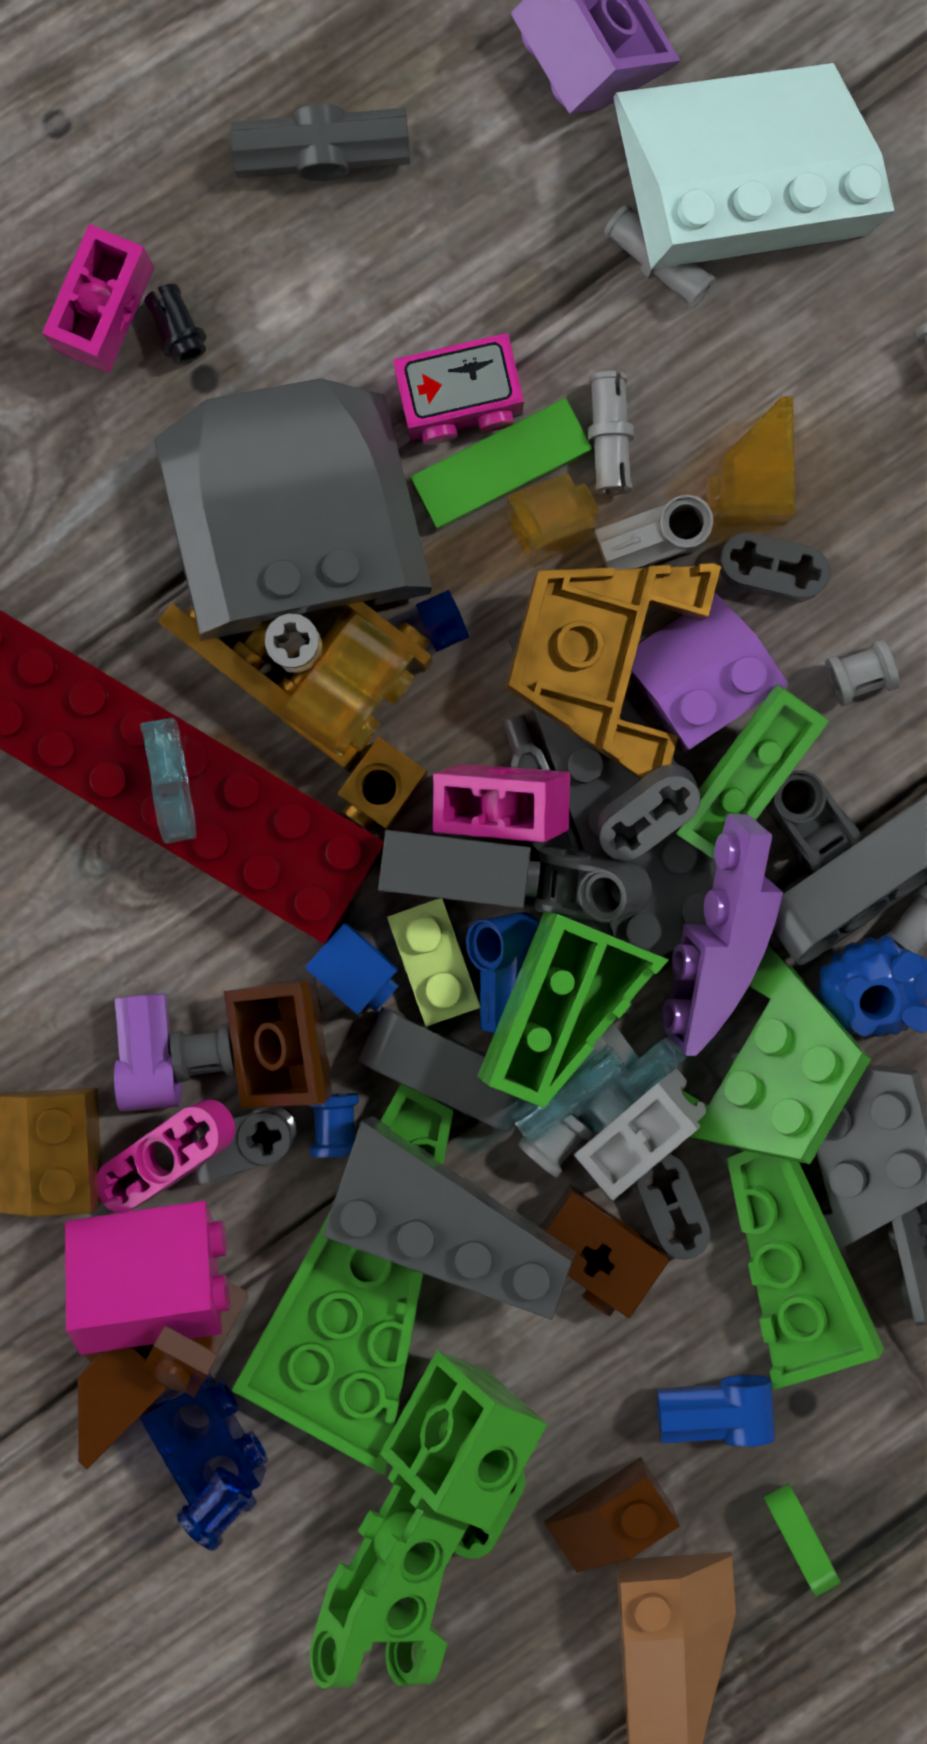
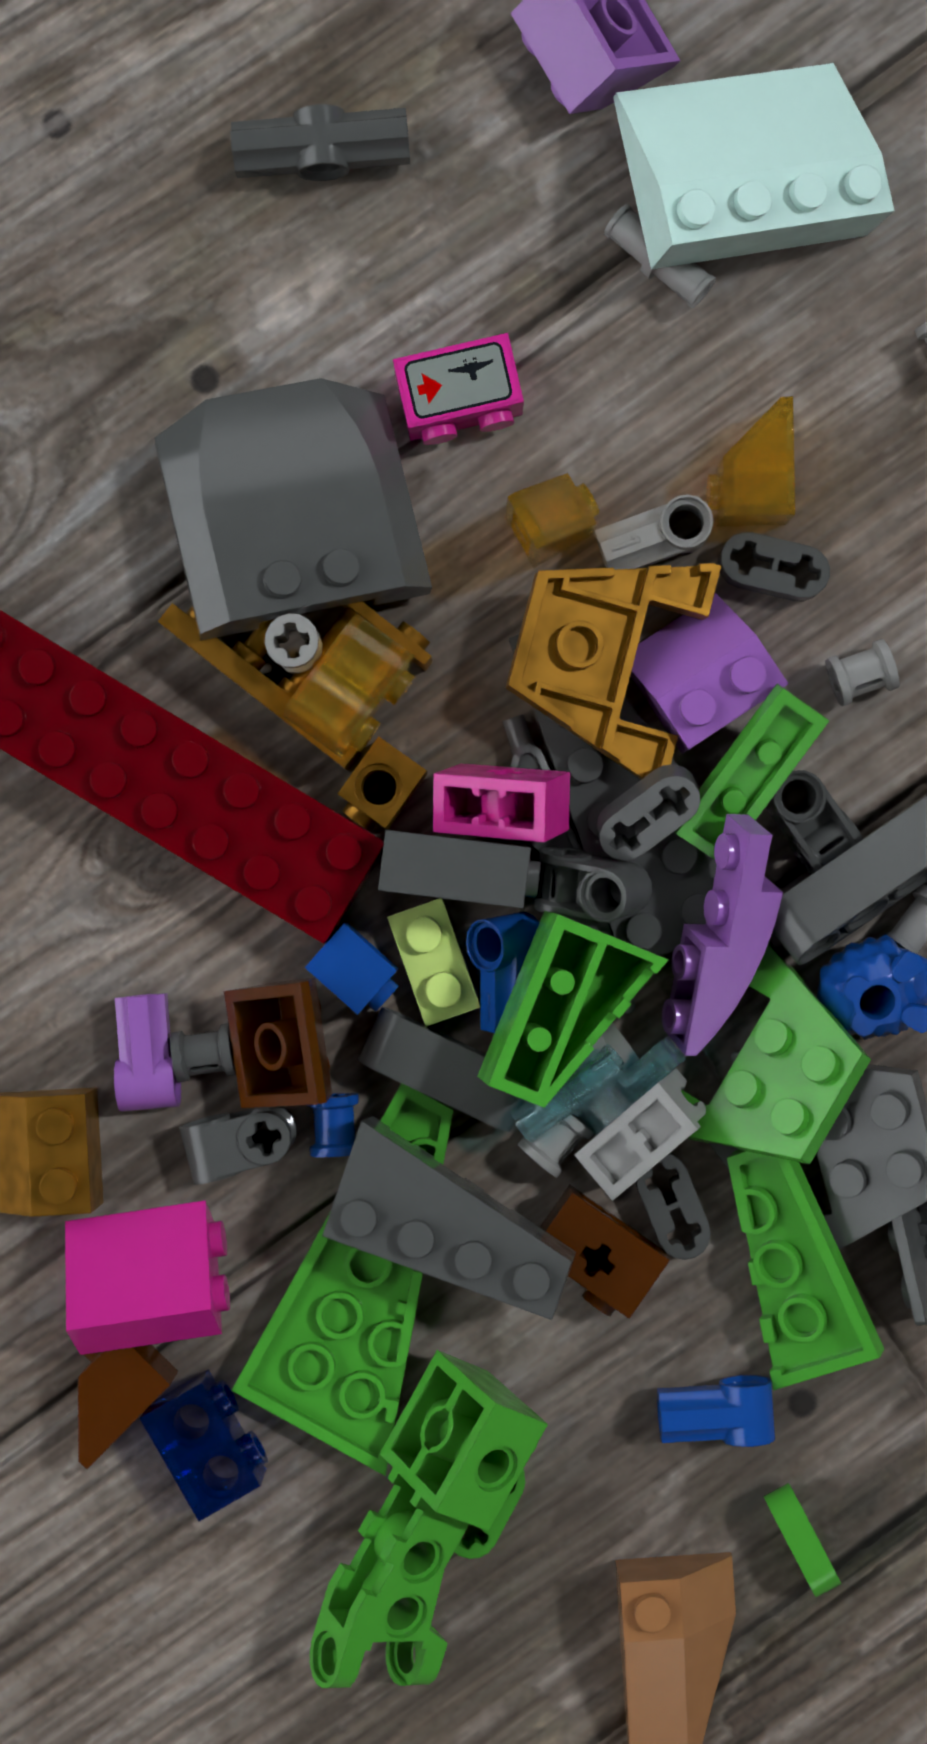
dark pink brick [42,224,154,374] -> none
dark pink beam [97,1099,235,1213] -> none
clear light blue piece [141,718,196,844] -> none
reddish brown bracket [142,1282,248,1397] -> none
black pin [144,284,207,365] -> none
clear blue bush [176,1467,257,1551] -> none
bright green tile [410,397,592,532] -> none
clear blue piece [415,590,469,652] -> none
reddish brown slope [545,1457,680,1573] -> none
light grey pin [588,371,634,496] -> none

